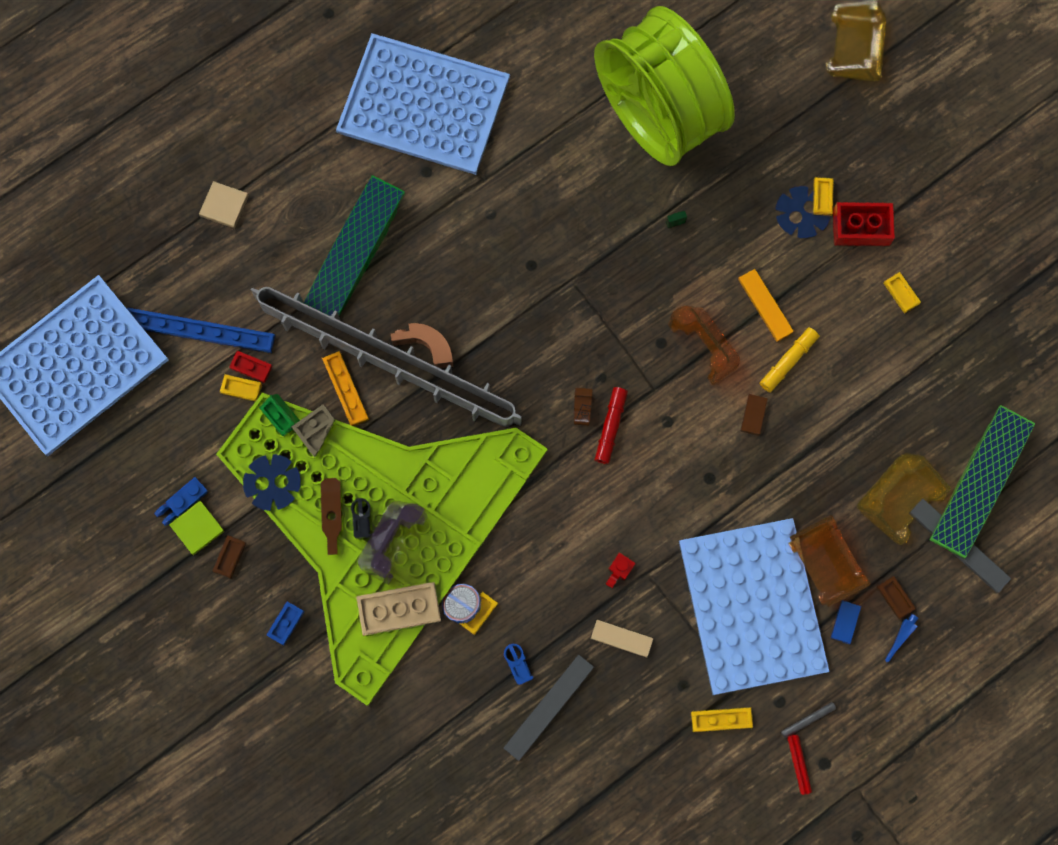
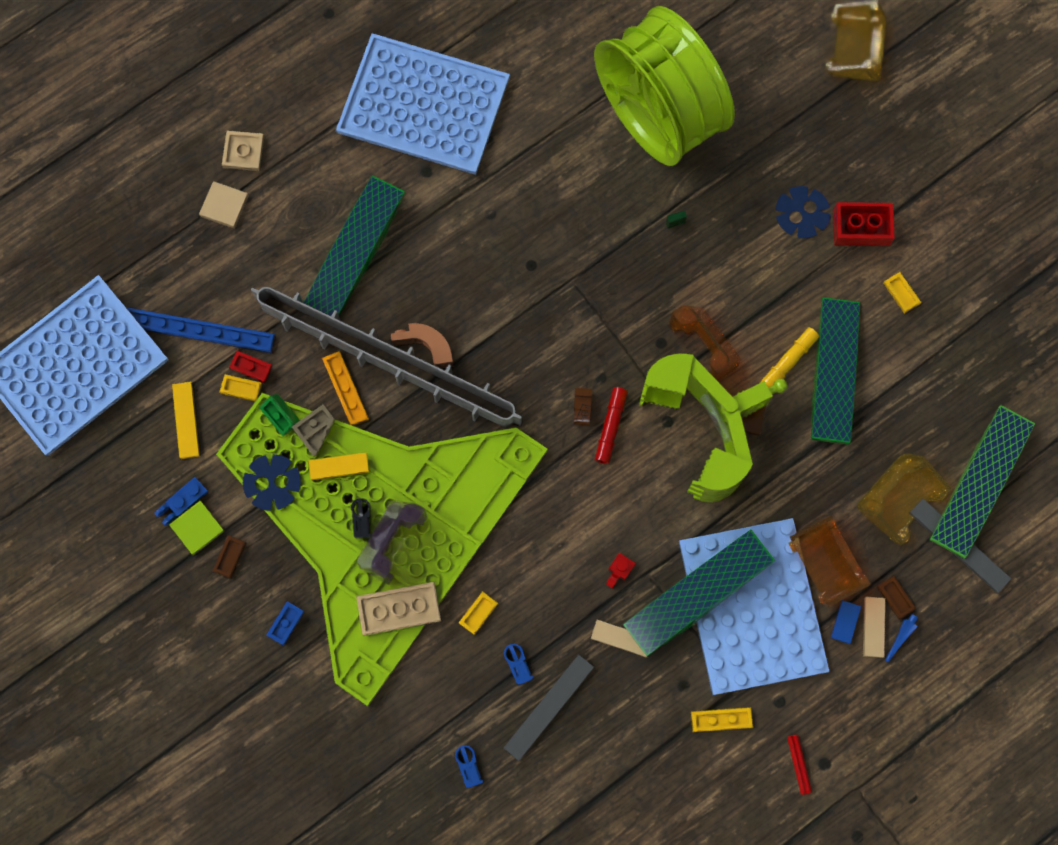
reddish brown piece [321,478,342,555] -> none
tile [442,584,481,623] -> none
light orange tile [738,269,794,342] -> none
flat silver bar [781,702,836,738] -> none
yellow tile [813,178,833,216] -> none
none -> yellow tile [172,382,200,459]
none -> tan tile [222,131,264,171]
none -> yellow tile [309,453,369,481]
none -> blue piece [455,745,483,788]
none -> slope [623,529,776,656]
none -> lime piece [639,354,788,502]
none -> dark blue slope [810,297,860,445]
none -> tan tile [863,597,885,658]

